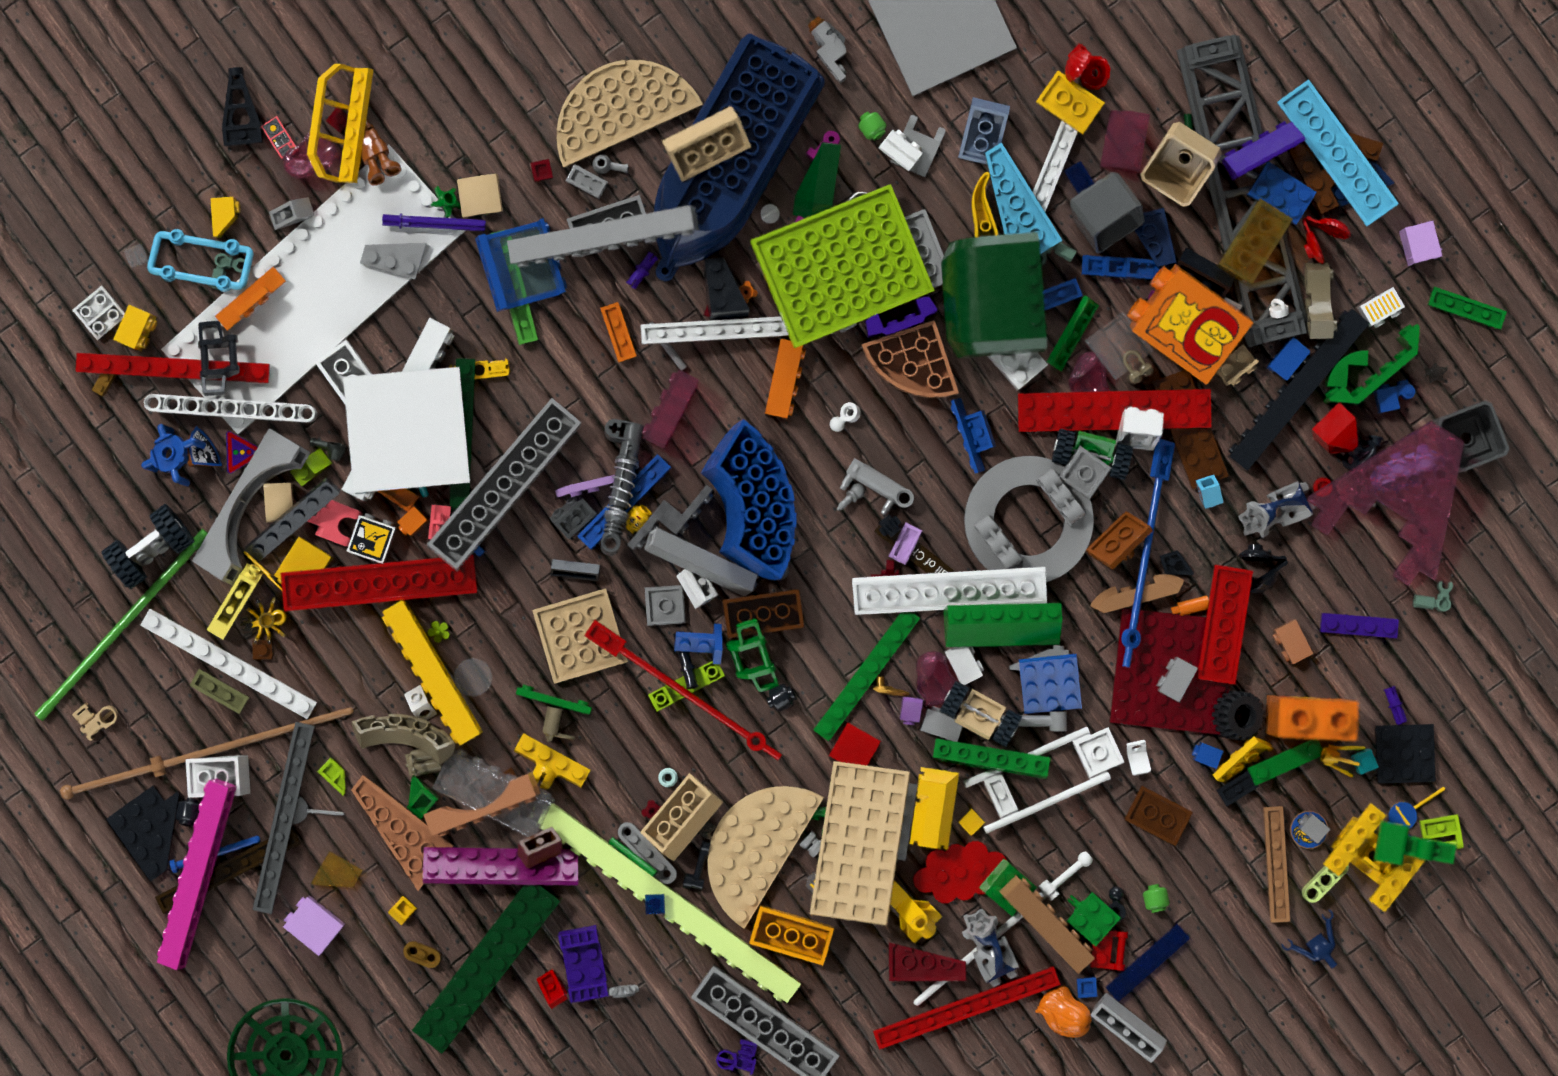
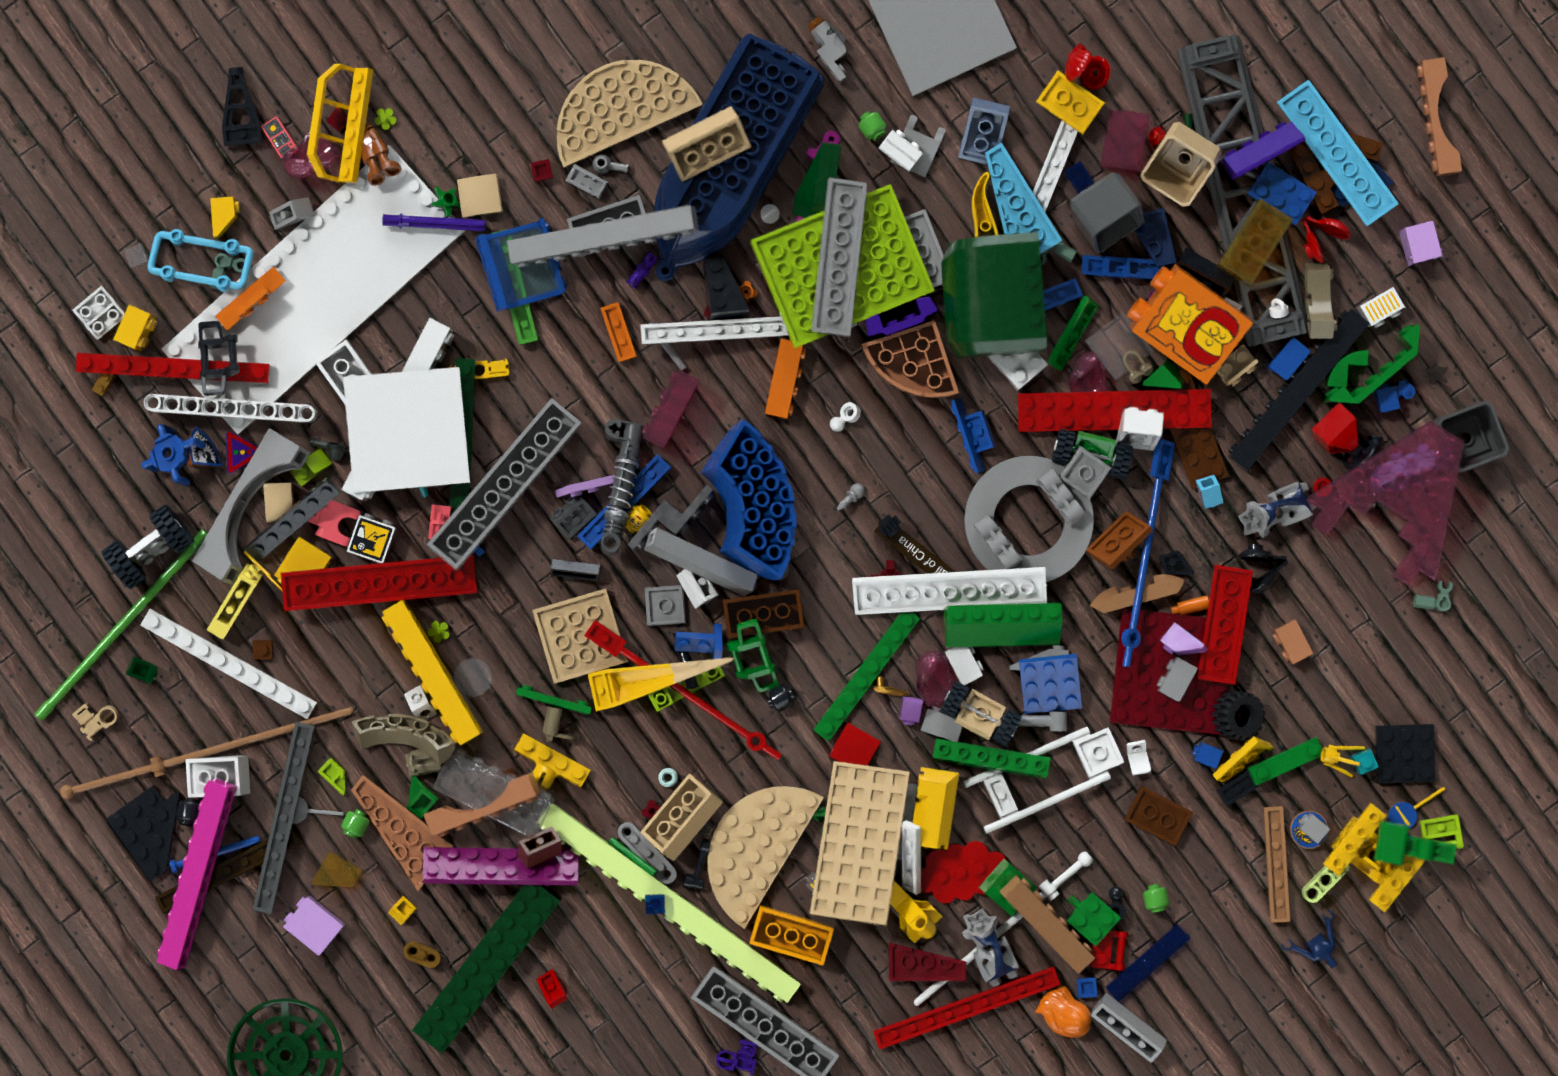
olive plate [189,669,250,714] -> none
animal [240,597,287,645] -> none
light grey wing [360,243,427,280] -> none
orange tile [377,488,420,512] -> none
orange brick [397,506,429,536] -> none
dark purple plate [558,925,610,1004] -> none
light grey gear [608,984,639,998] -> none
light grey wheel [799,831,821,858] -> none
light grey piece [840,458,914,516] -> none
lavender tile [888,522,922,565] -> none
yellow slope [958,808,985,836] -> none
orange brick [1265,695,1359,741] -> none
dark purple plate [1320,613,1399,638] -> none
dark purple axle [1384,686,1407,725] -> none
green plate [1427,287,1507,330] -> none
none -> dark green bracket [125,656,158,684]
none -> bright green head [341,809,370,839]
none -> lime plant [374,108,397,130]
none -> yellow plate [588,658,734,711]
none -> light grey plate [811,178,867,337]
none -> white tile [902,820,921,895]
none -> green slope [1143,358,1185,389]
none -> red plate [1149,126,1165,146]
none -> slope [1160,623,1208,656]
none -> nougat arch [1417,57,1462,176]

